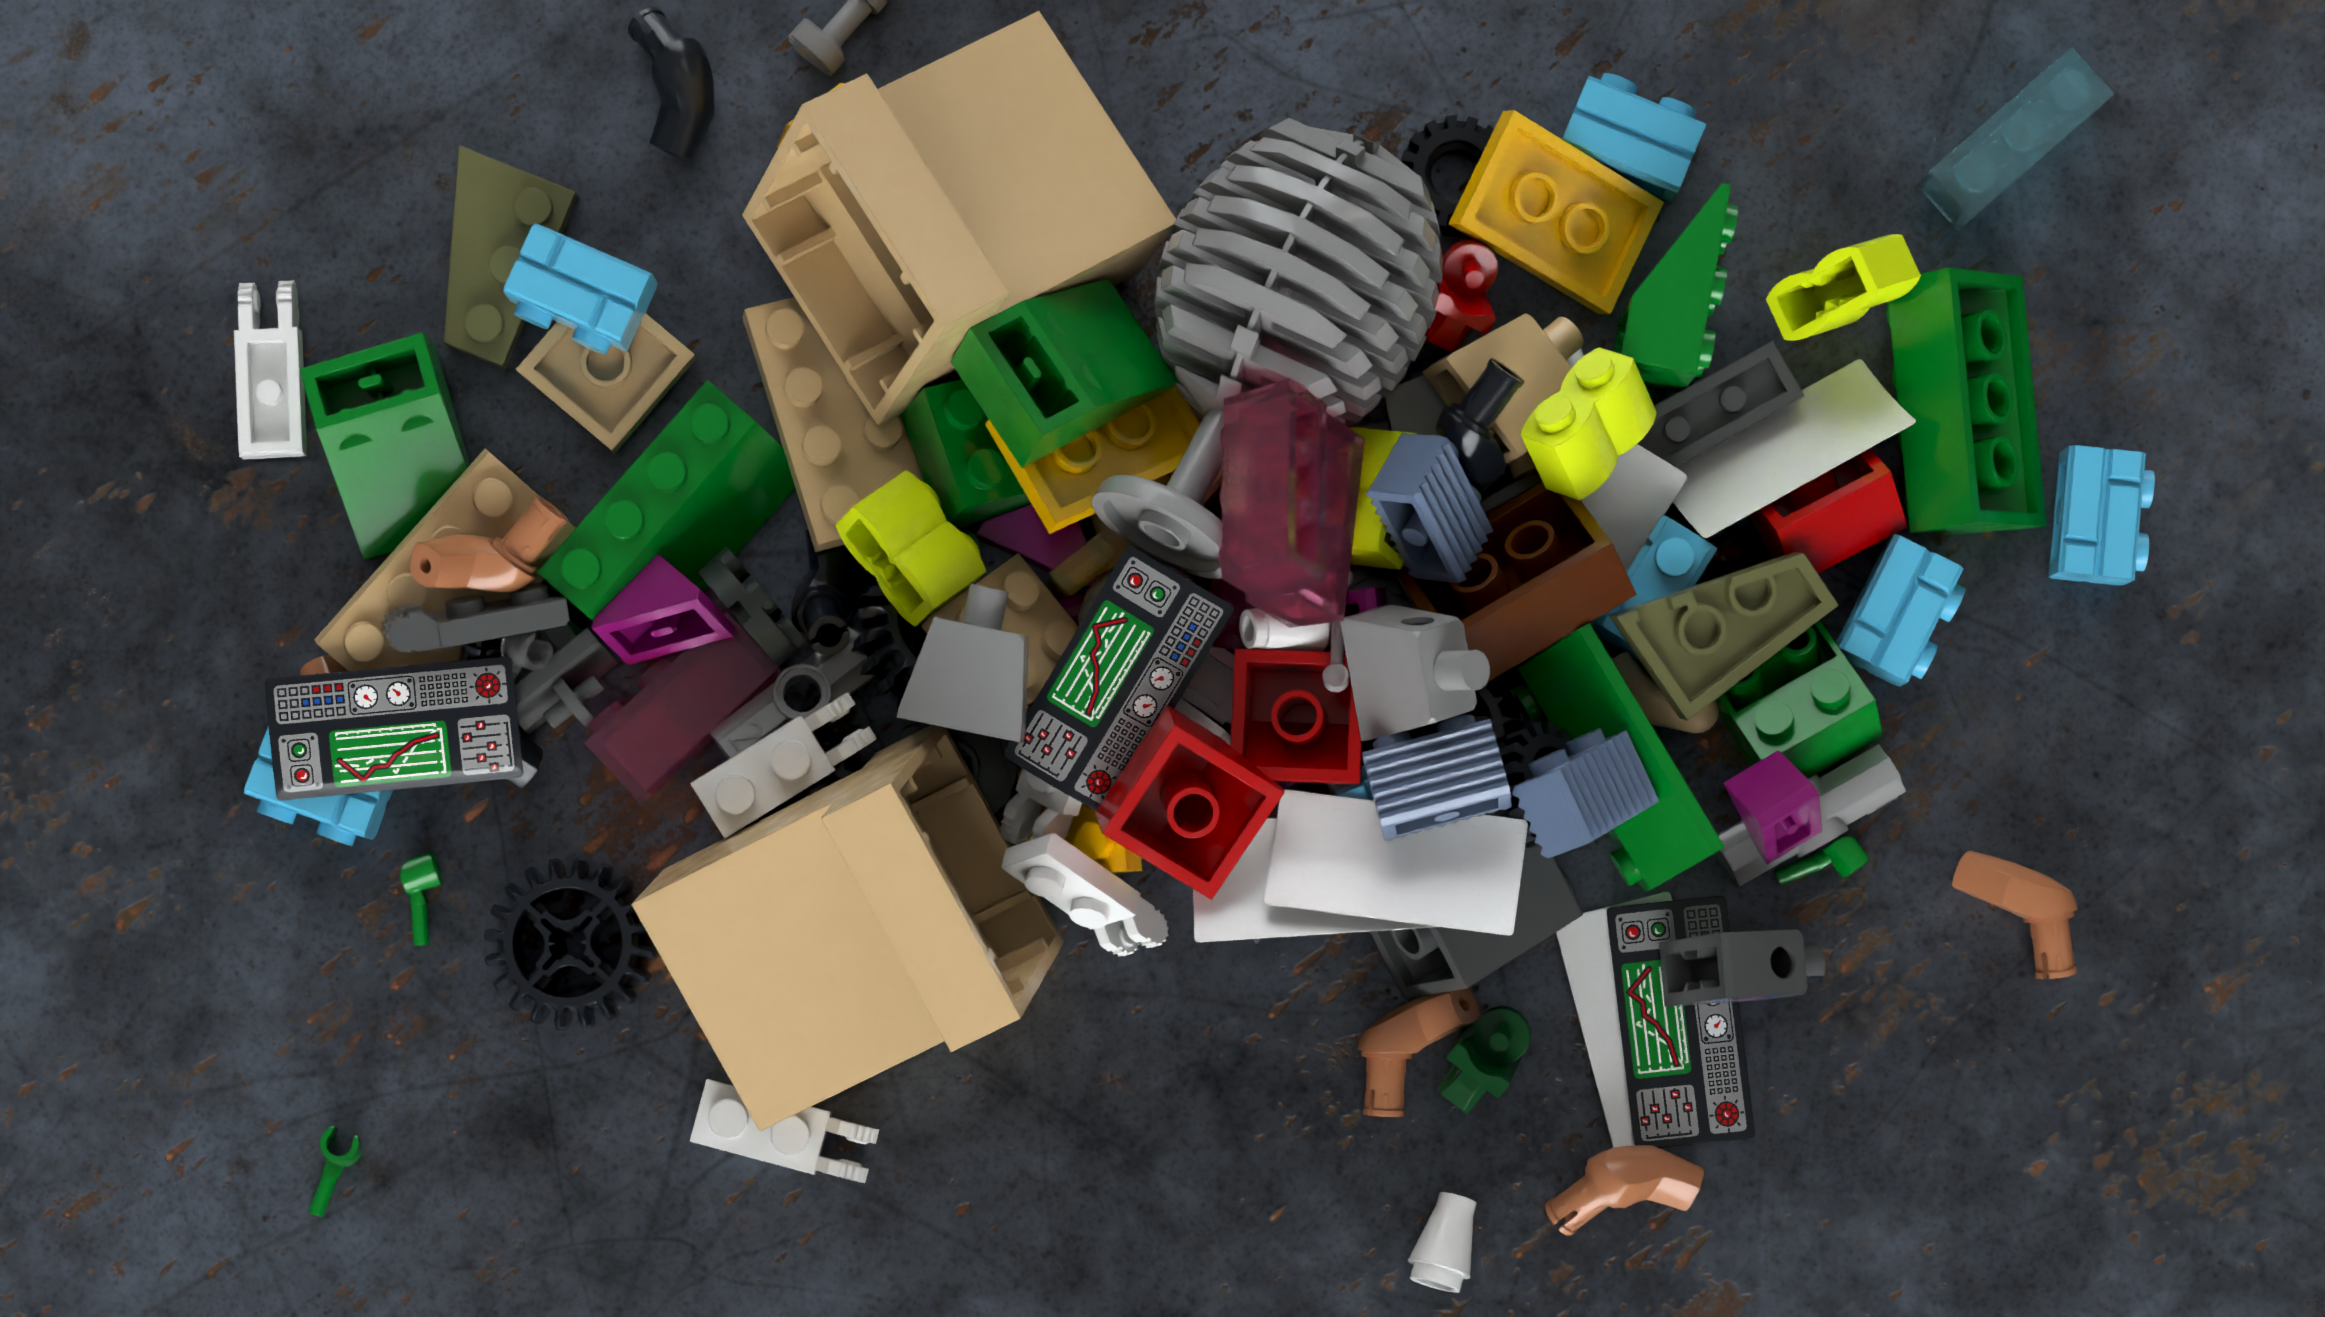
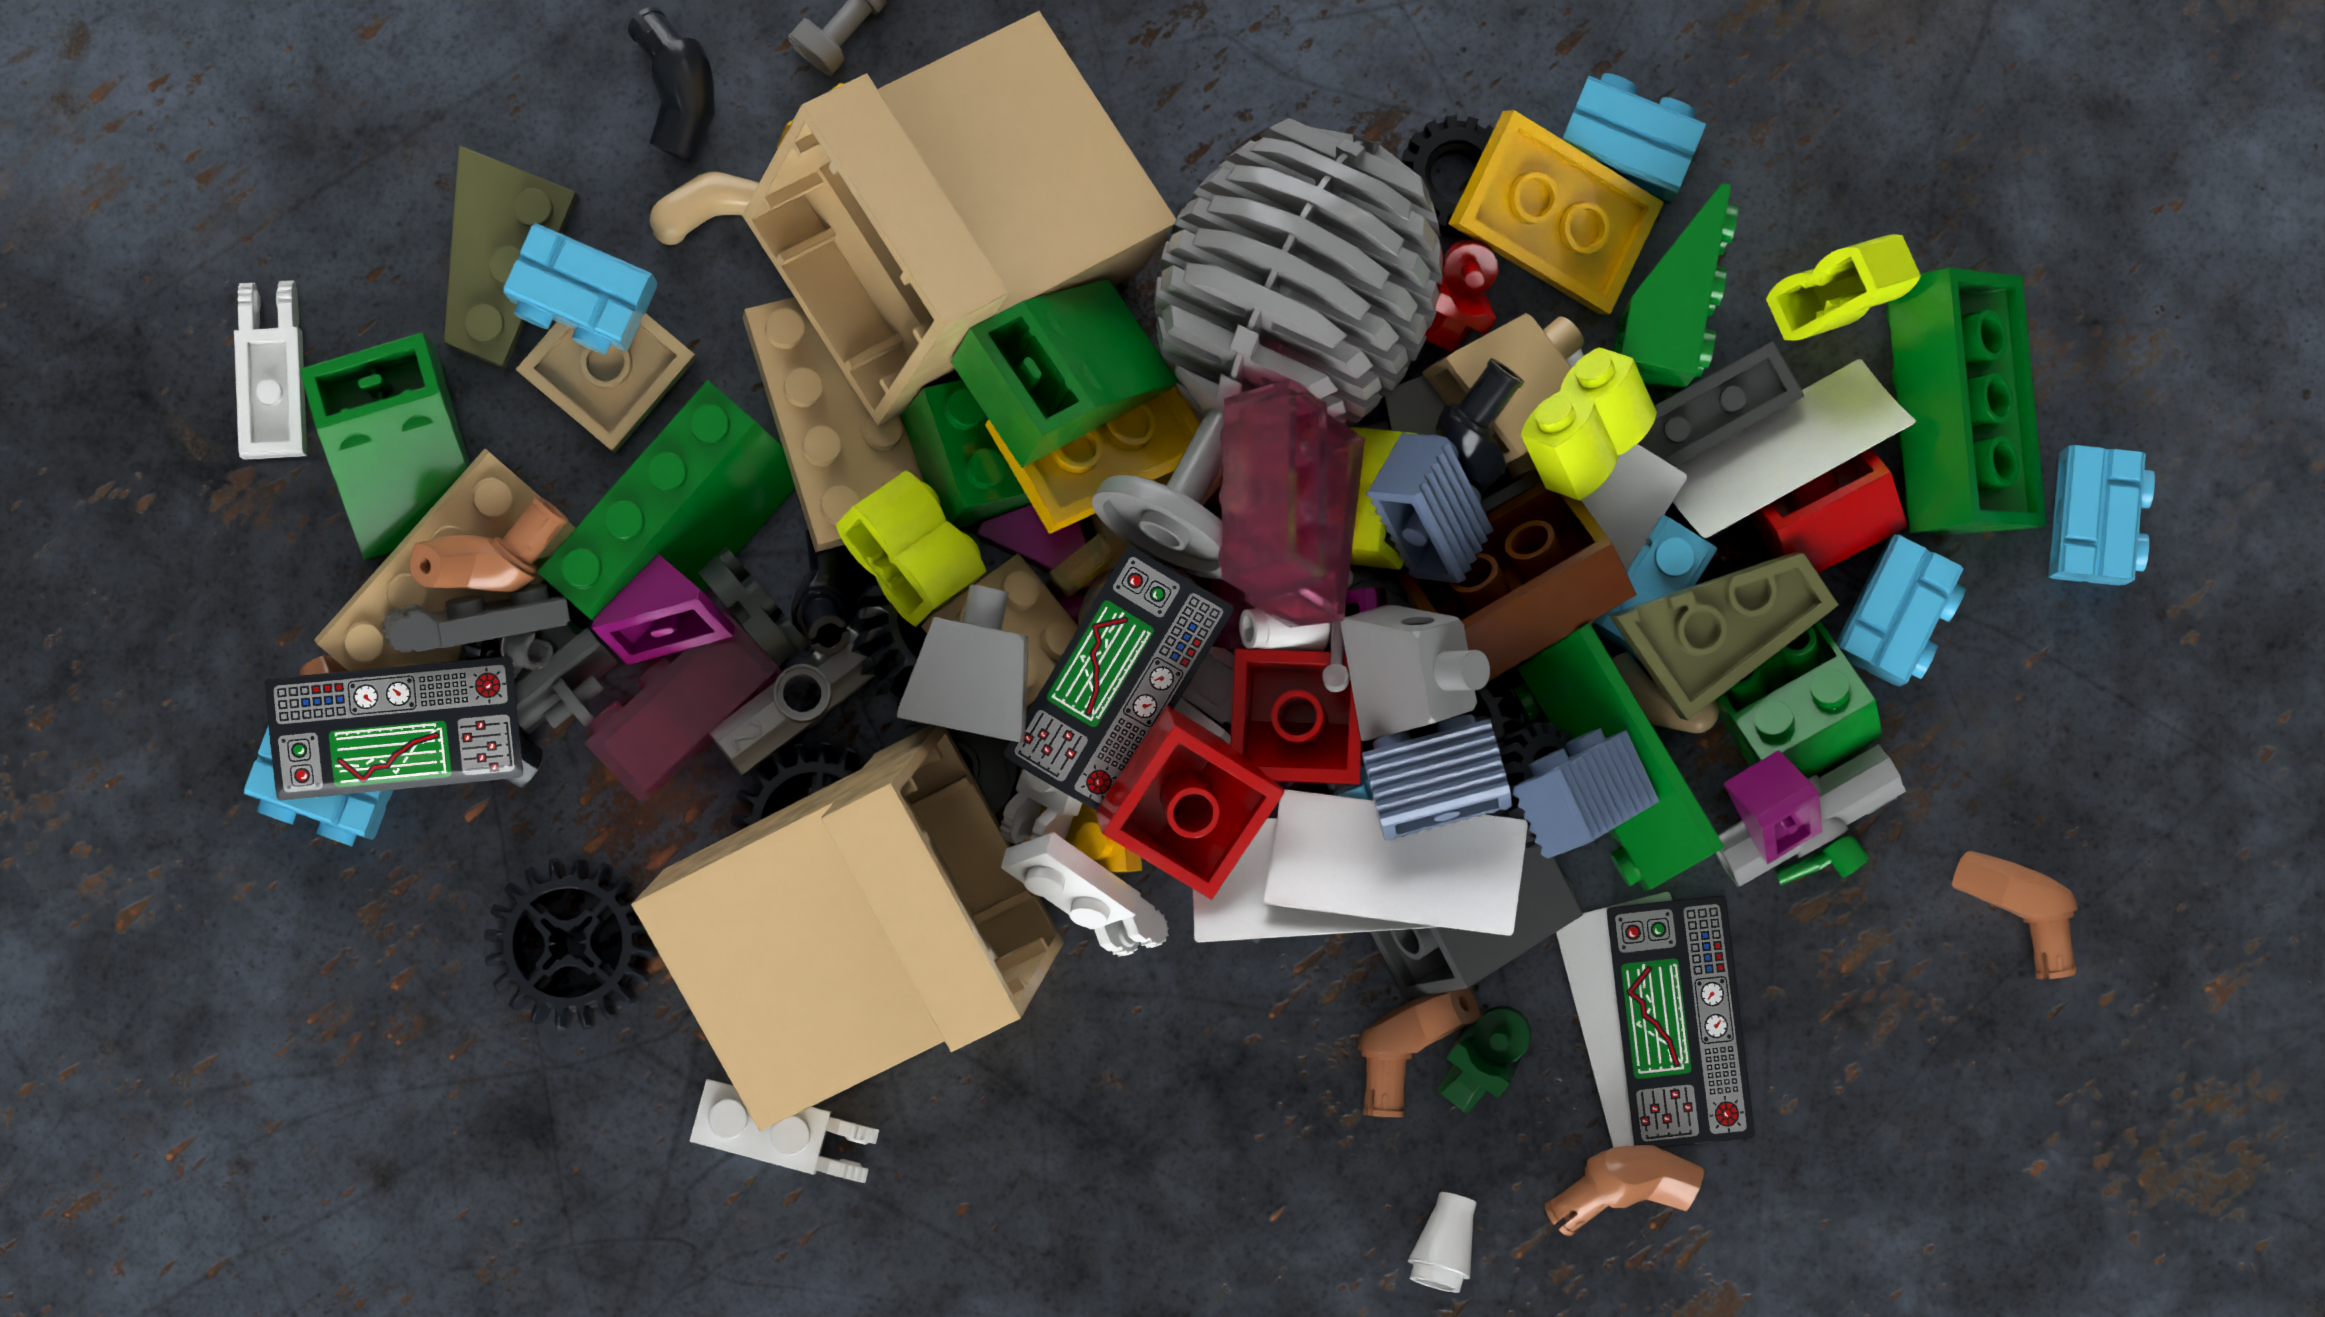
green hand [308,1126,363,1217] -> none
green hand [400,852,443,946] -> none
white hinge [690,692,877,839] -> none
dark grey torso [1659,929,1825,1007] -> none
clear light blue brick [1917,47,2114,232] -> none
none -> tan arm [649,172,759,245]

